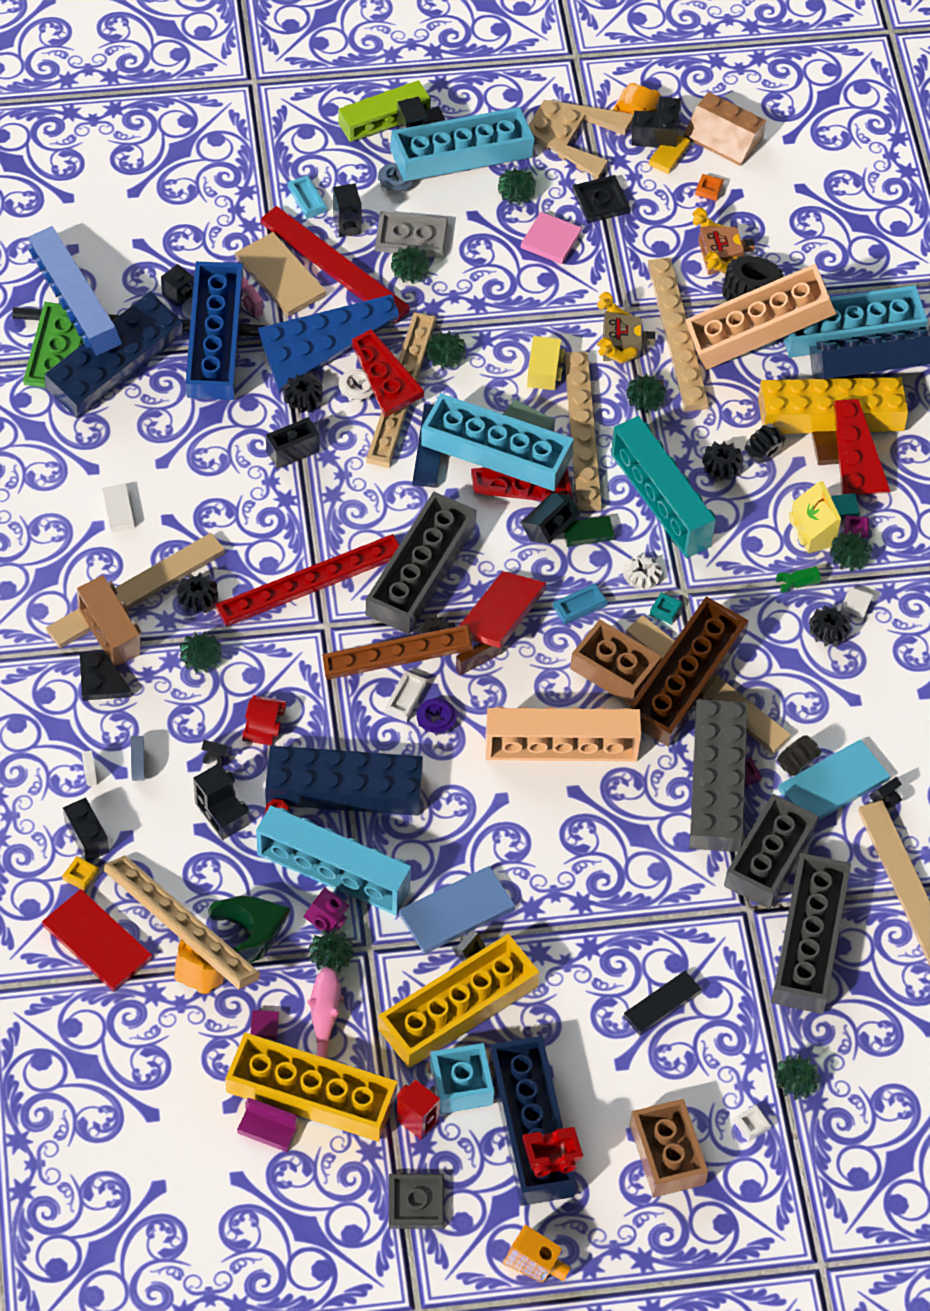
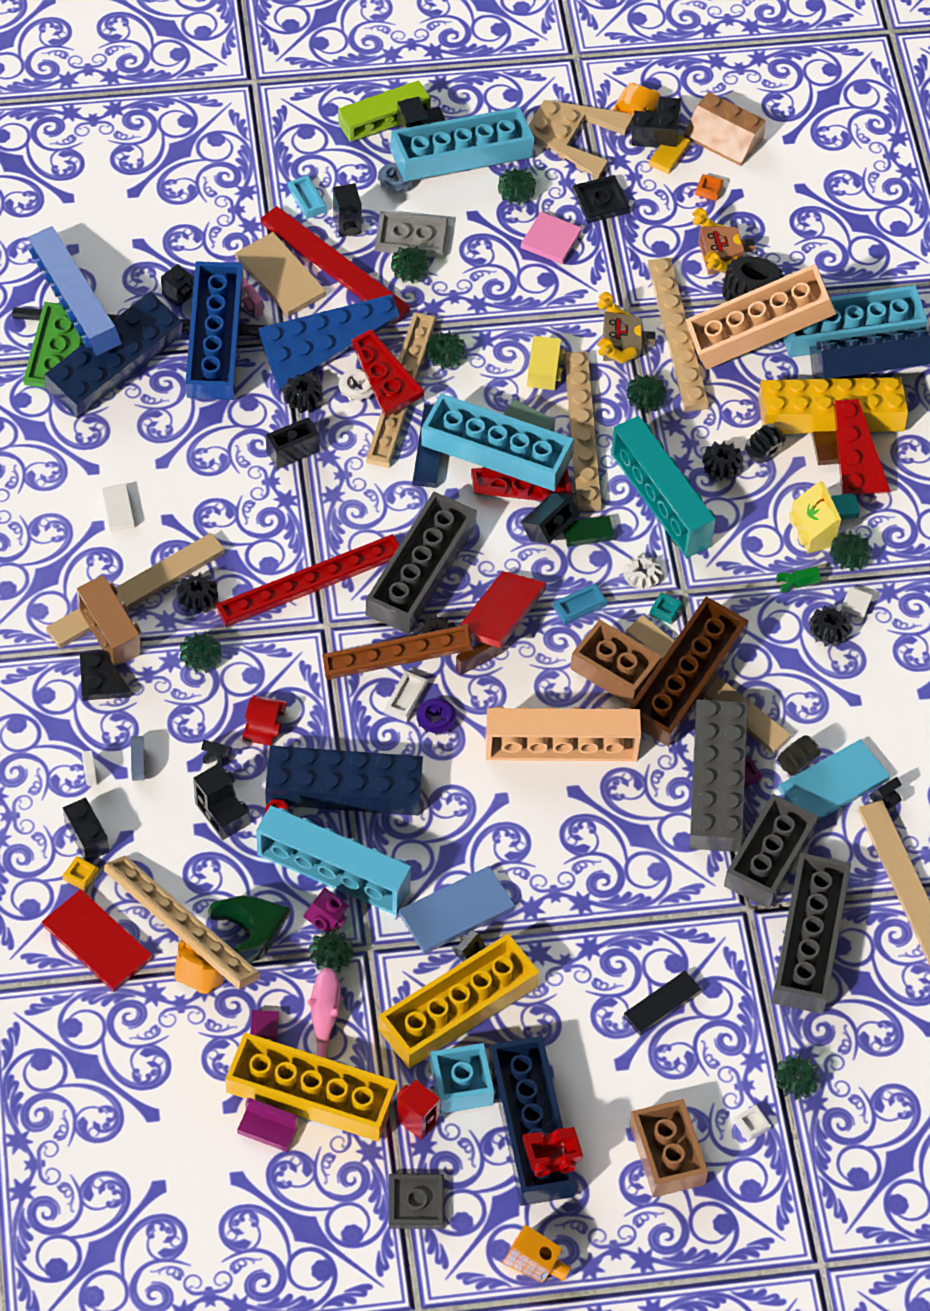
magenta tile [843,515,869,542] -> none

